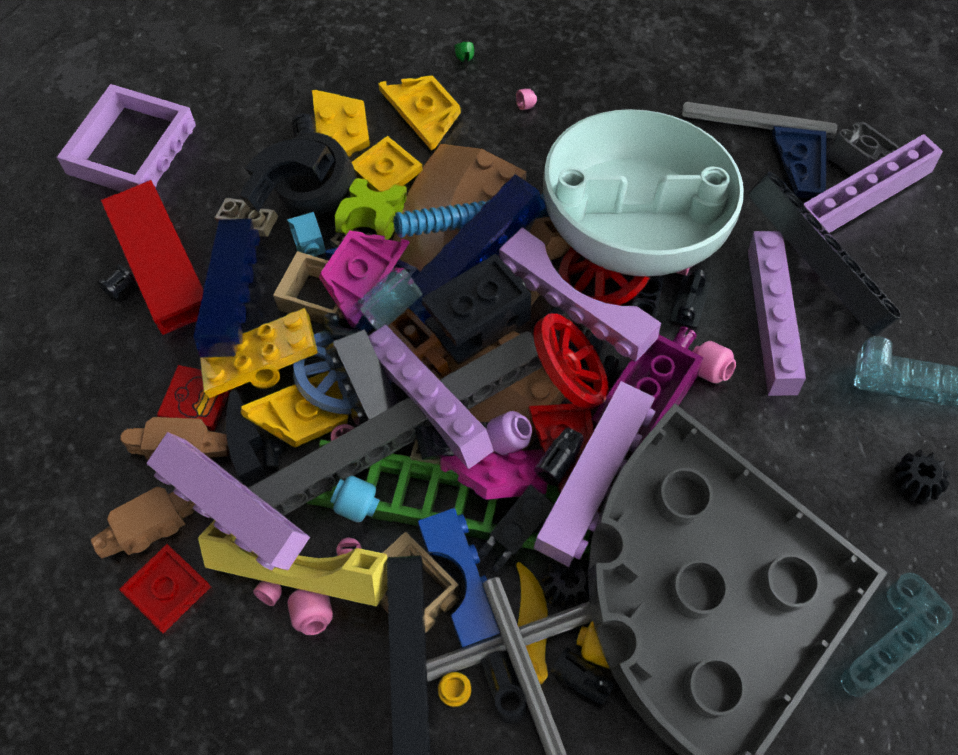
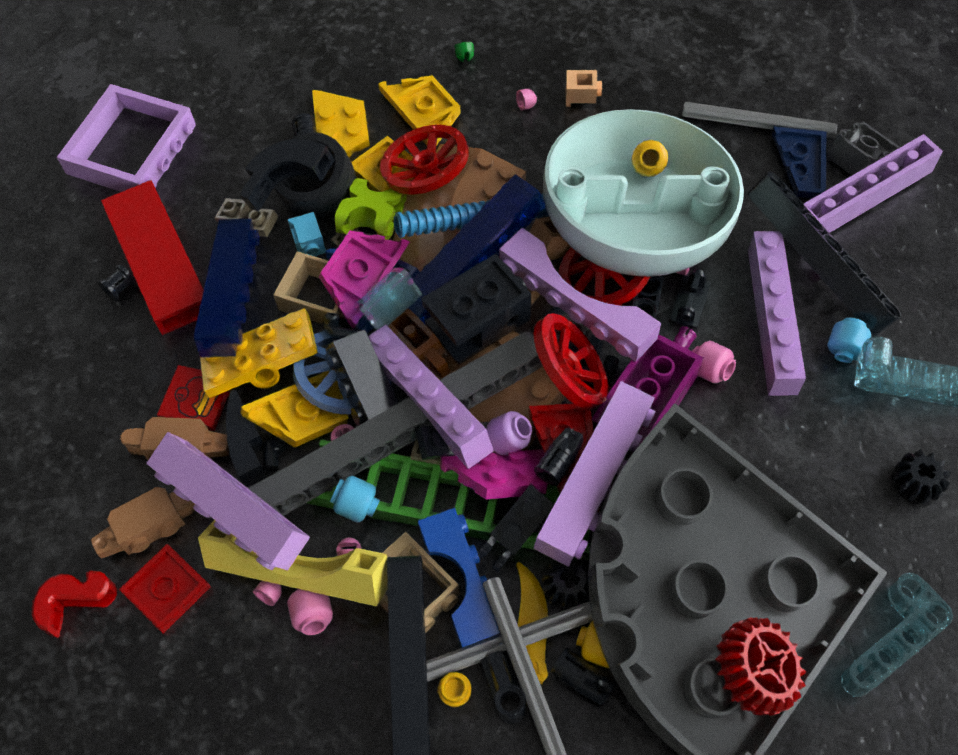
none -> red animal [32,571,117,638]
none -> red wheel [380,125,469,195]
none -> light nougat brick [566,70,602,107]
none -> yellow head [631,140,668,177]
none -> red gear [715,617,806,716]
none -> medium azure head [827,317,871,363]

